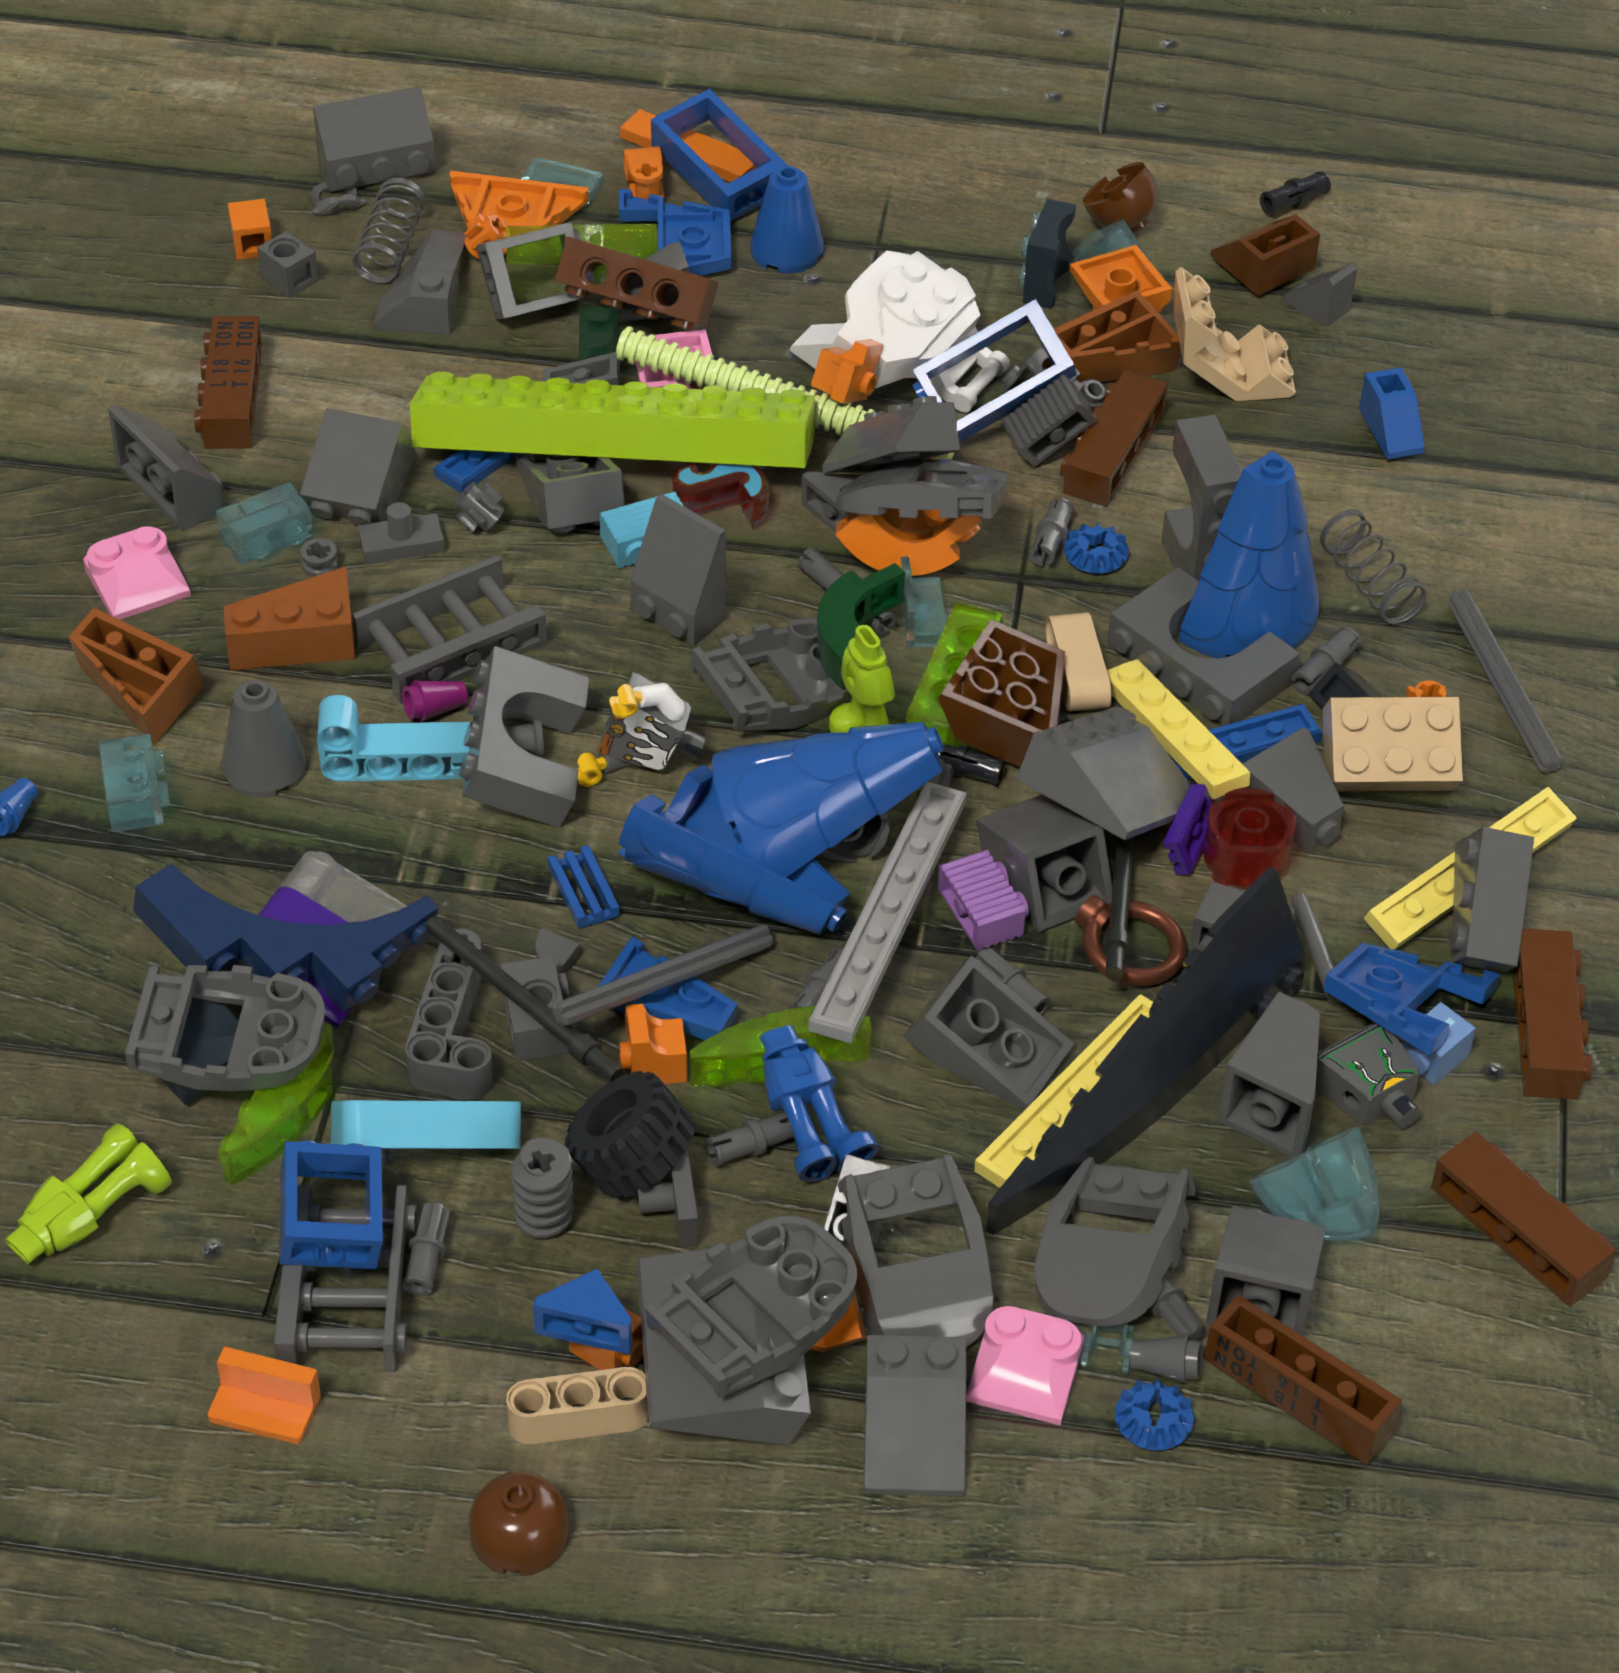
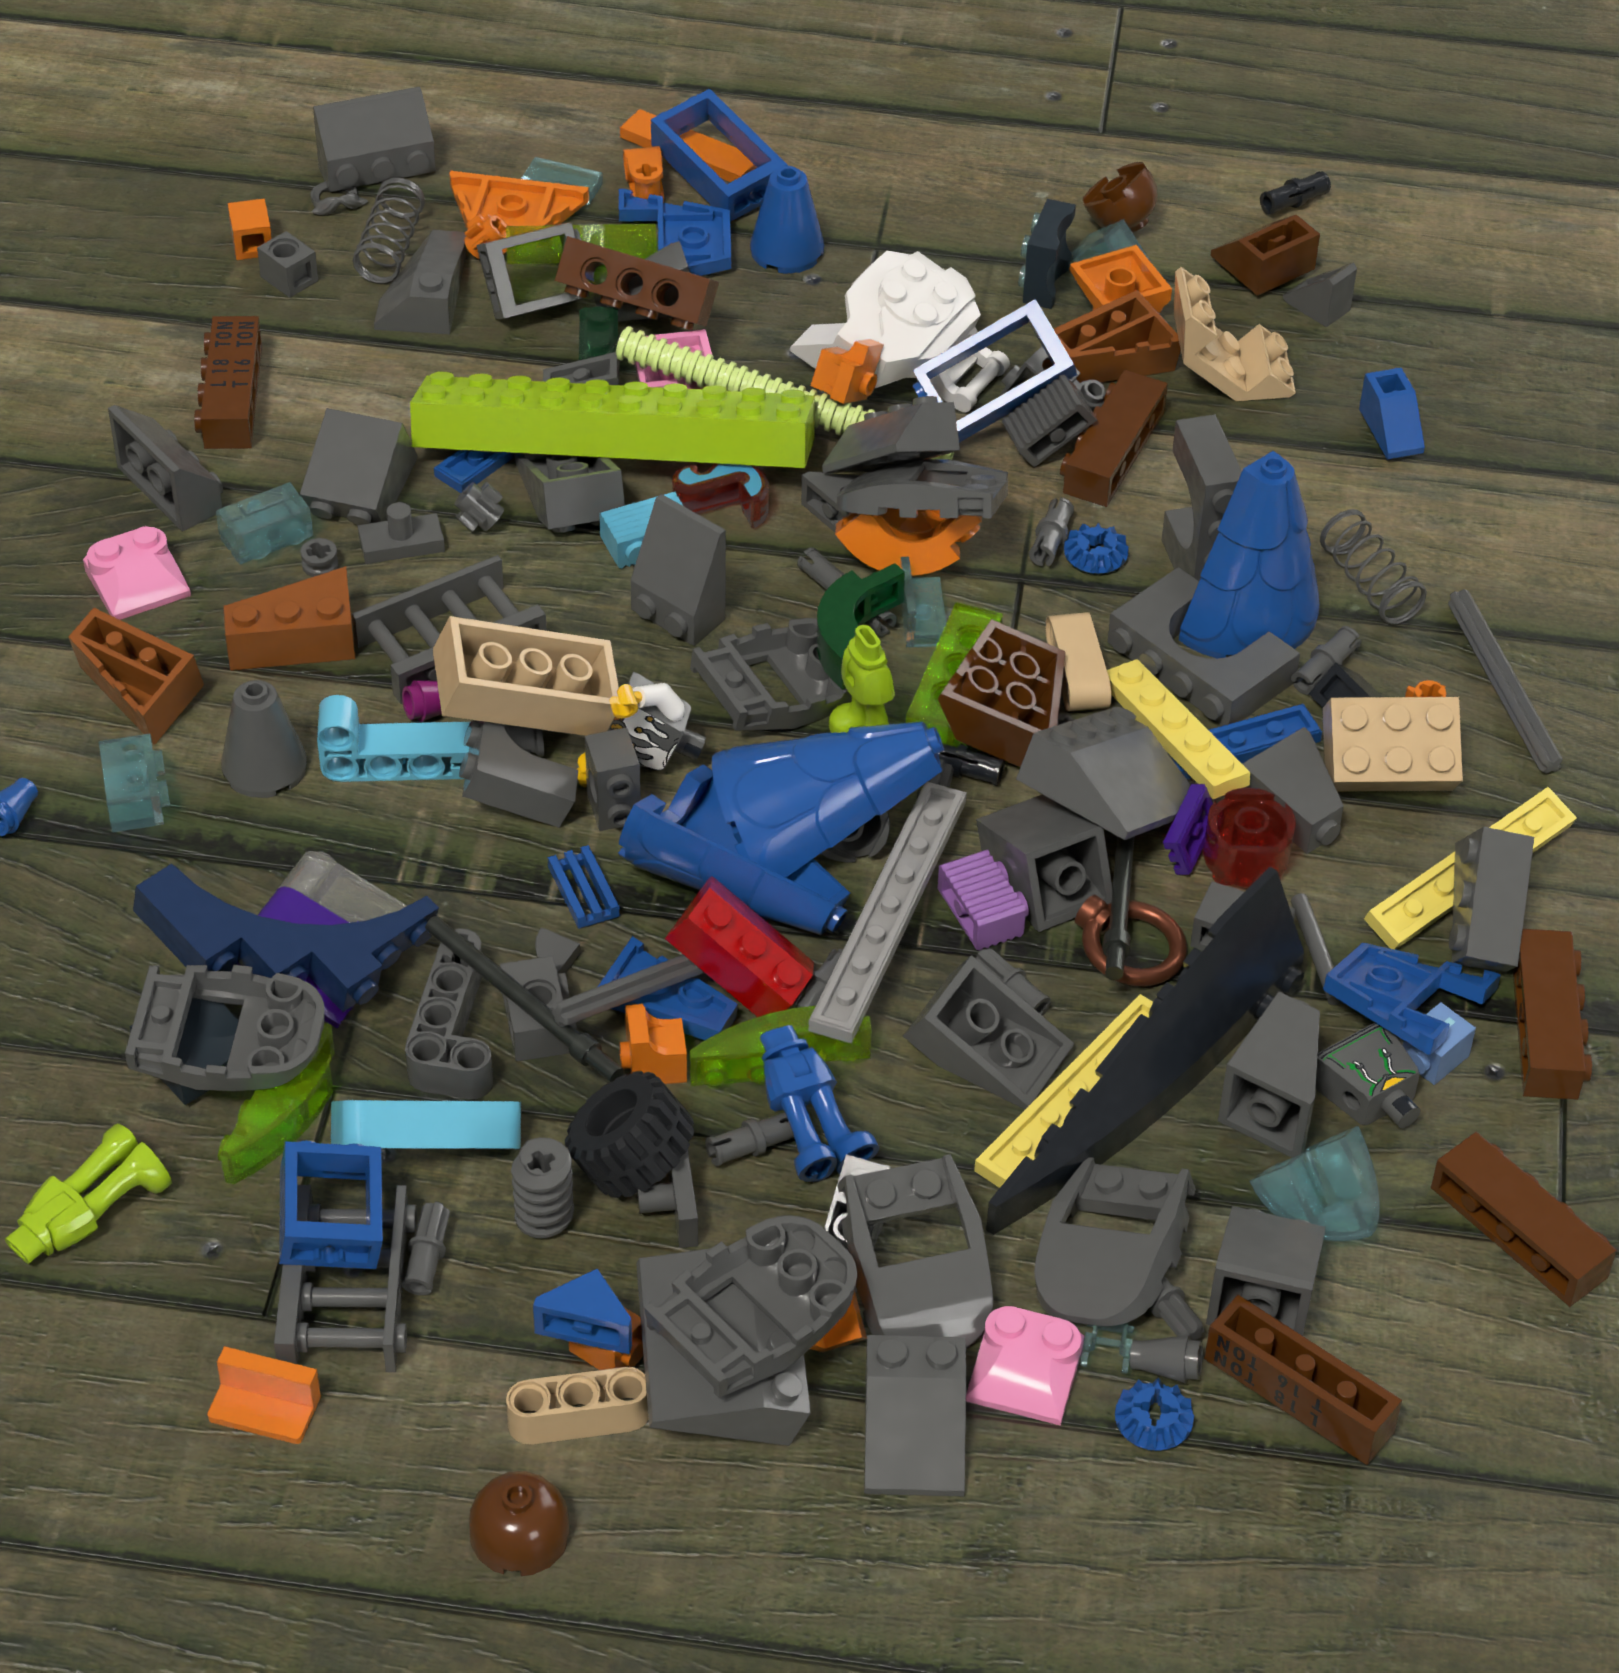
none -> tan brick [433,616,619,736]
none -> dark grey brick [585,727,641,831]
none -> red slope [664,876,814,1025]

